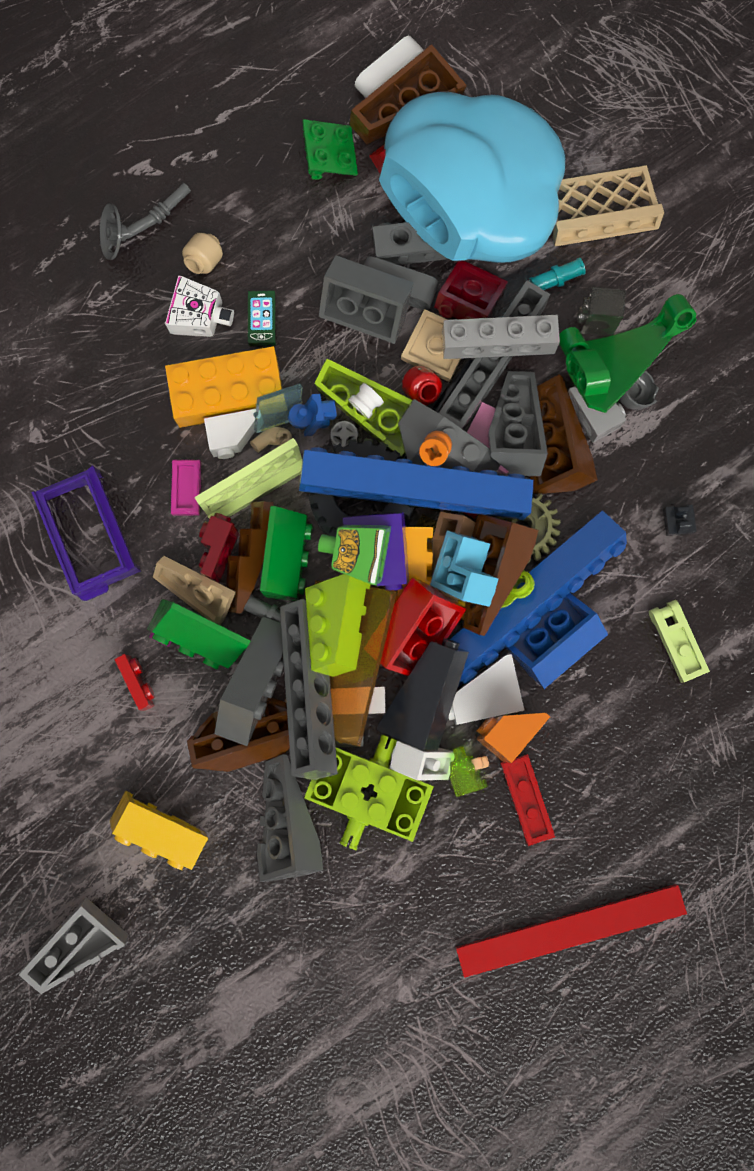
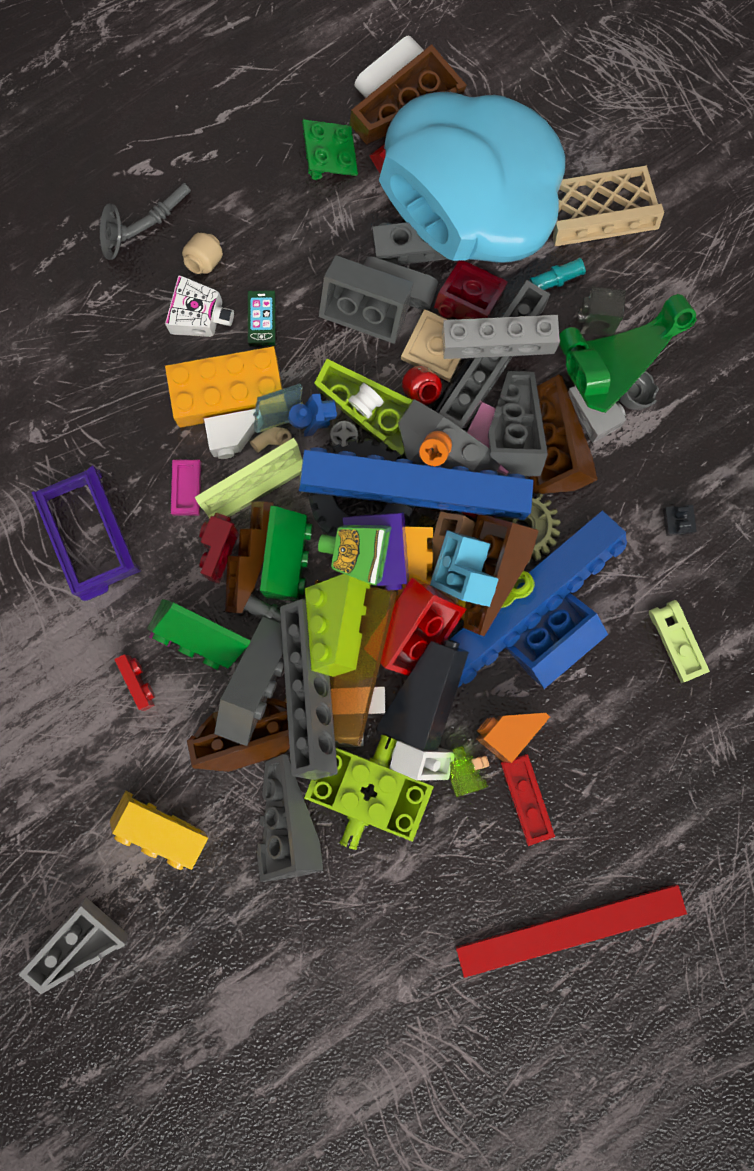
tan wing [153,556,236,625] -> none
white slope [448,654,524,725] -> none

